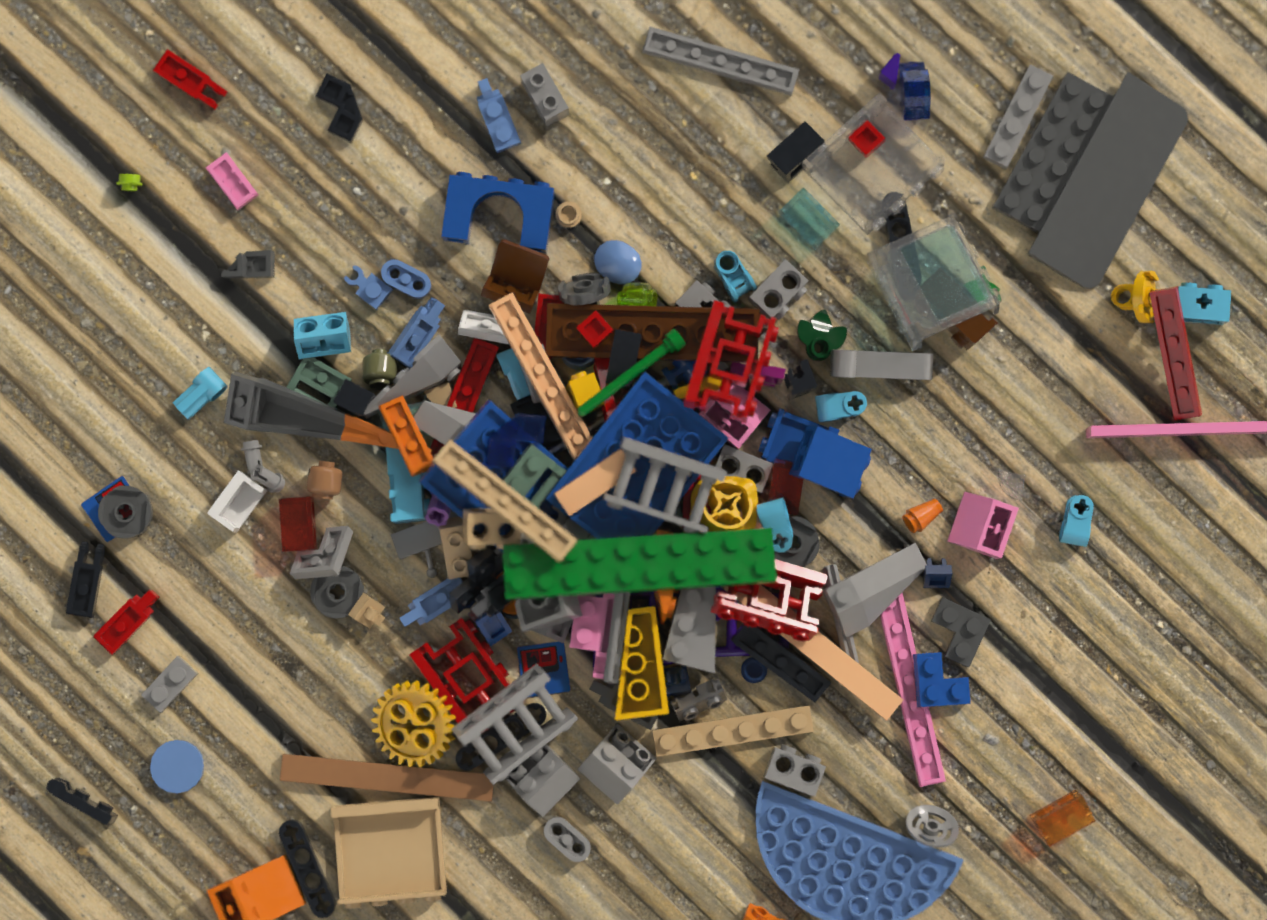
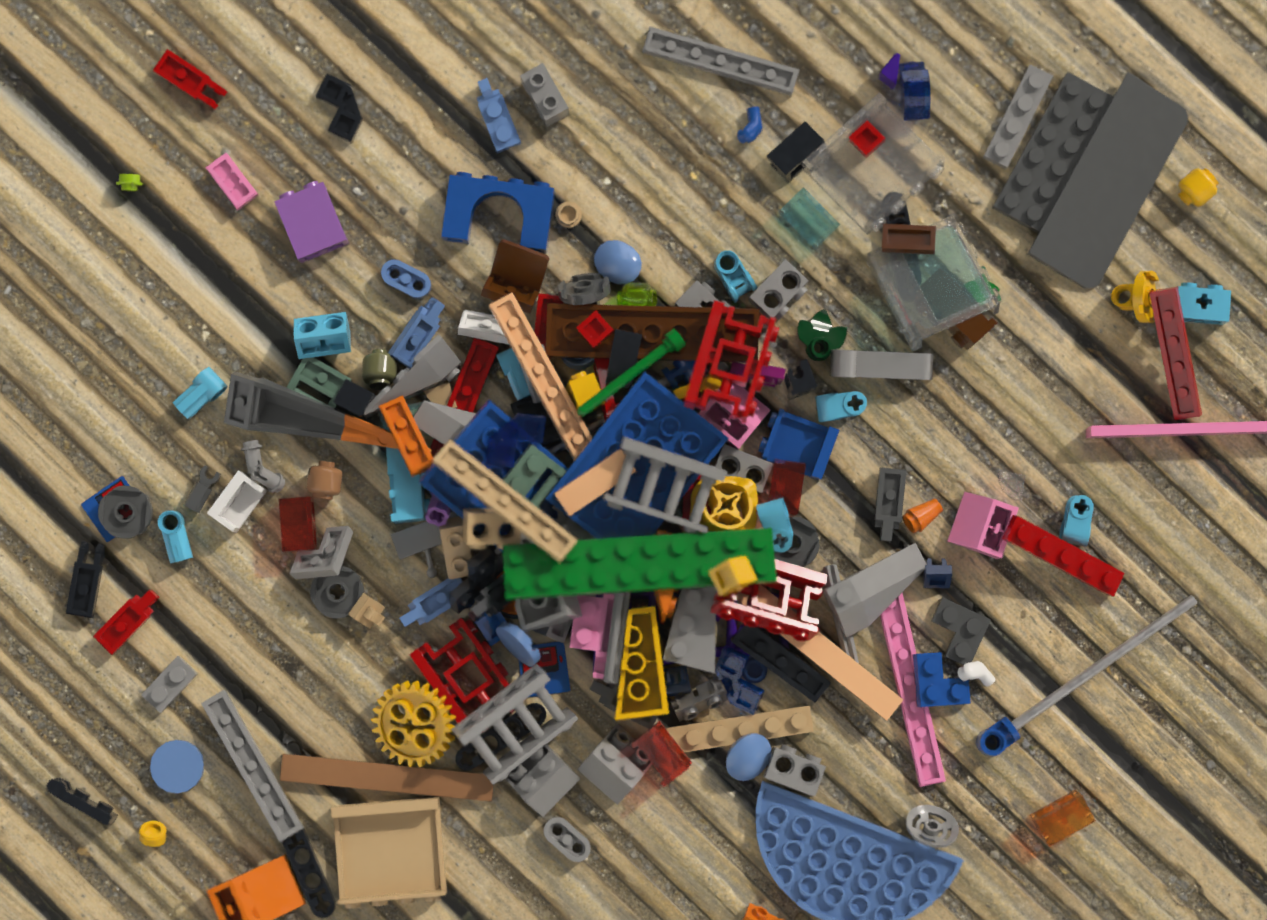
dark grey slope [221,250,275,278] -> none
medium blue plate [344,265,393,310] -> none
blue panel [789,425,872,499] -> none
none -> yellow tile [139,821,166,847]
none -> medium azure piece [158,510,193,564]
none -> dark grey bar [184,466,221,513]
none -> light grey plate [201,690,304,842]
none -> medium lavender panel [274,181,349,263]
none -> medium blue tile [496,621,541,667]
none -> clear red panel [631,721,692,787]
none -> yellow panel [708,556,757,596]
none -> clear blue tile [715,645,765,715]
none -> medium blue hat [726,733,772,781]
none -> blue arm [737,107,762,143]
none -> dark grey hinge [874,467,906,542]
none -> reddish brown tile [882,224,936,254]
none -> white arm [958,661,995,687]
none -> flat silver piece [976,595,1197,756]
none -> red plate [1002,515,1125,597]
none -> yellow head [1178,168,1219,207]

